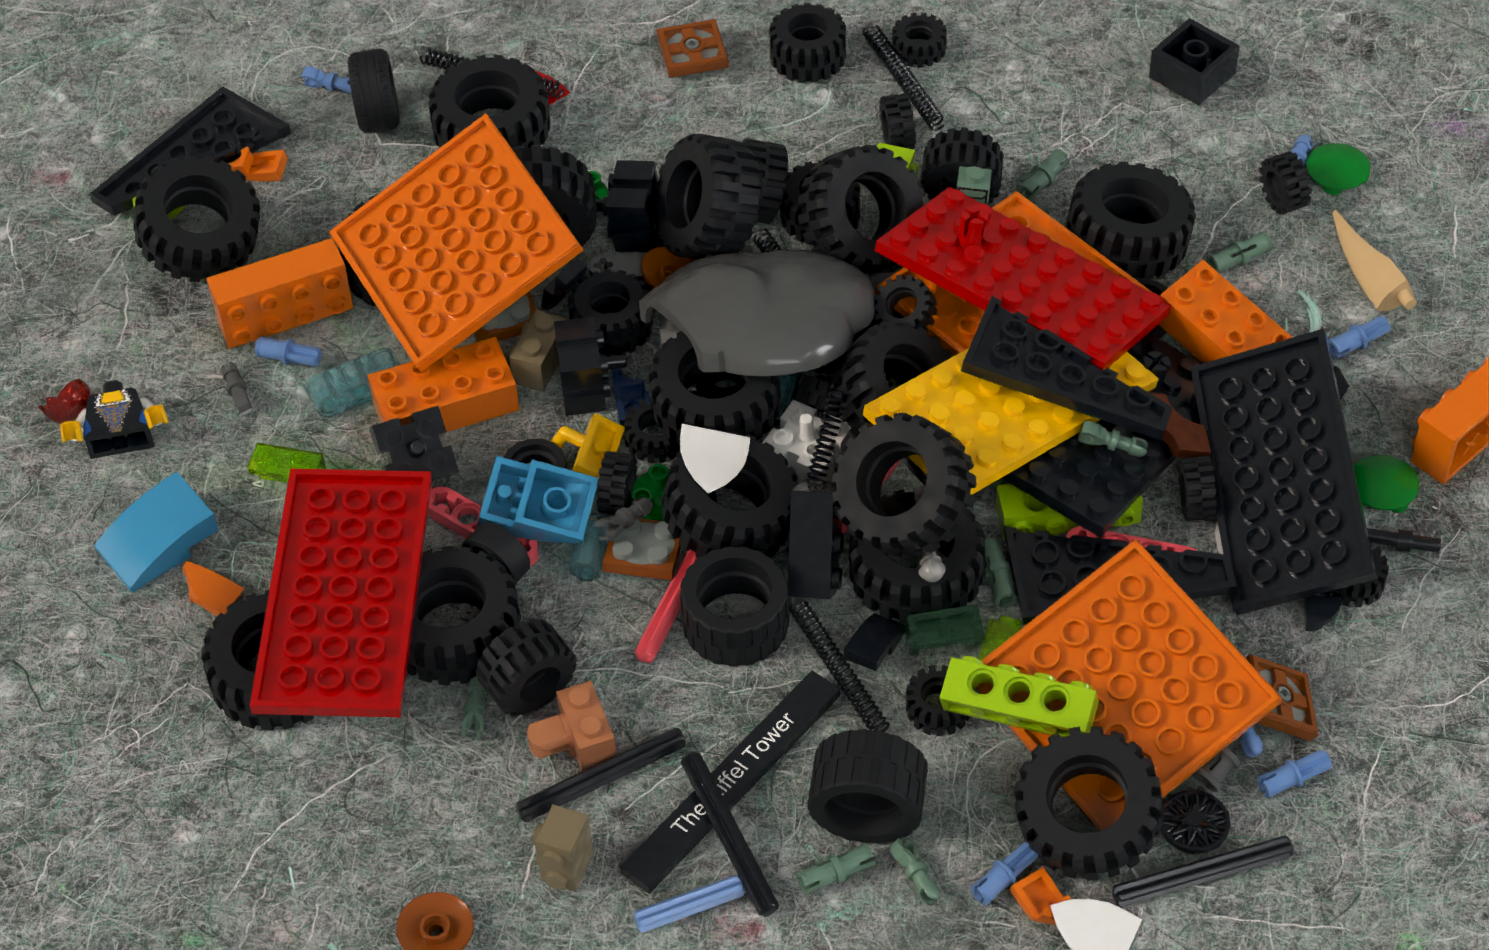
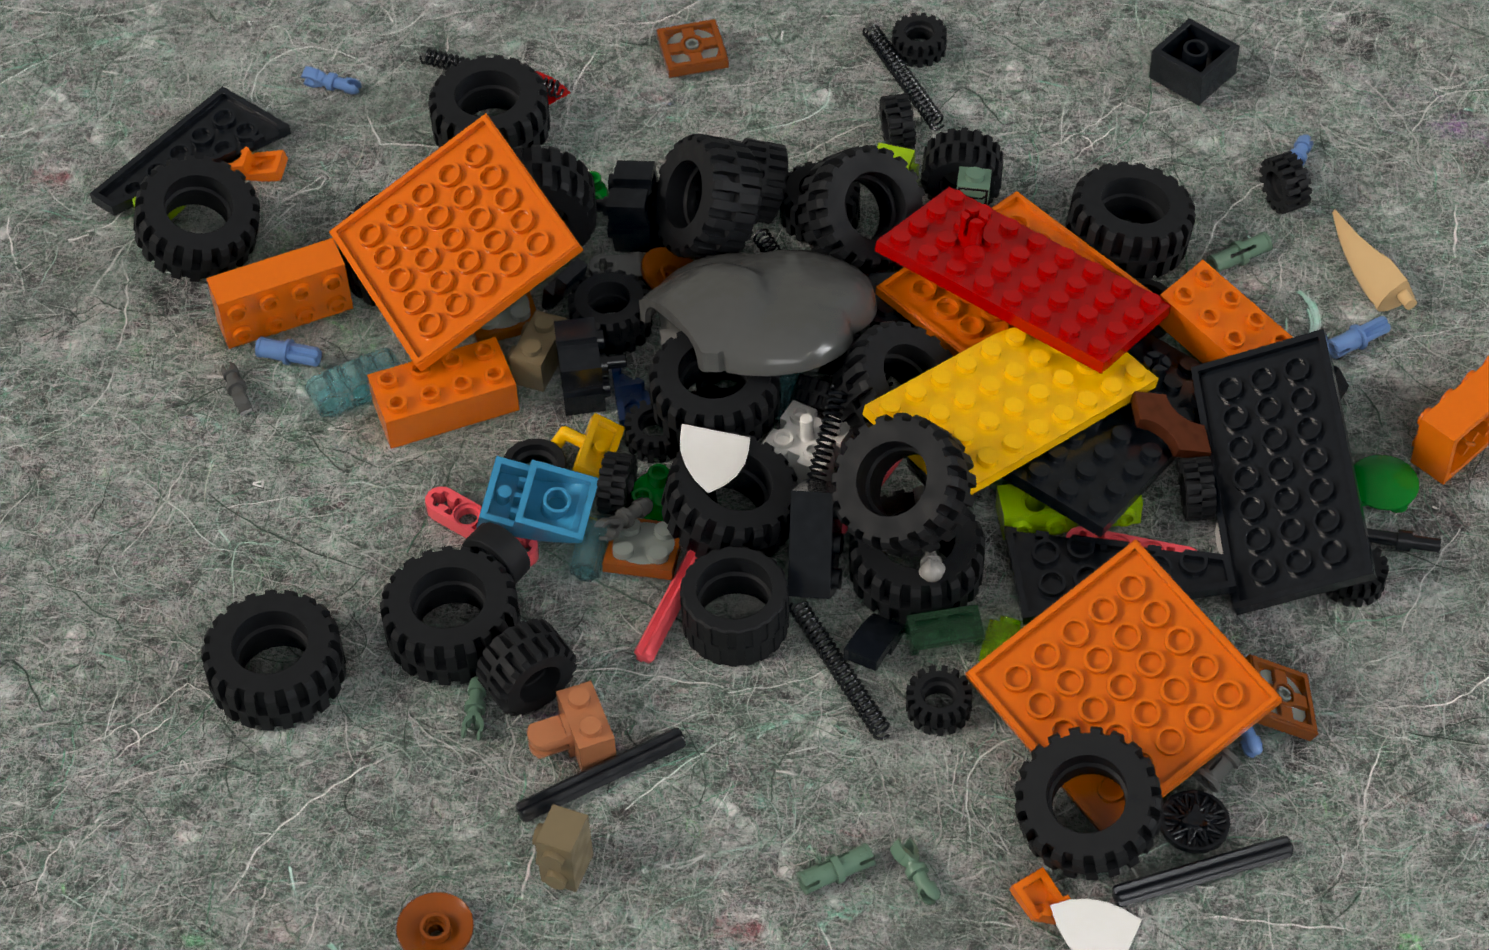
clear red hair [38,378,90,424] -> none
torso [60,380,169,459] -> none
dark azure slope [94,472,219,593] -> none
orange slope [182,561,244,616] -> none
clear neon green bracket [247,443,326,483] -> none
red plate [250,468,432,718] -> none
black tyre [348,48,399,133] -> none
black brick [369,406,459,481] -> none
black tile [620,670,840,894] -> none
medium blue axle [634,875,744,932] -> none
black axle [681,752,779,917] -> none
black tyre [769,3,846,83] -> none
black tyre [807,729,928,843] -> none
black tyre [874,275,938,332] -> none
lime brick [939,656,1099,738] -> none
black wing [961,295,1173,440] -> none
medium blue axle [970,842,1038,906] -> none
sand green pin [984,538,1018,608] -> none
sand green pin [1017,149,1070,202] -> none
sand green piece [1078,421,1148,457] -> none
medium blue axle [1257,750,1332,799] -> none
black tile [1304,595,1342,631] -> none
green dish [1306,143,1370,195] -> none

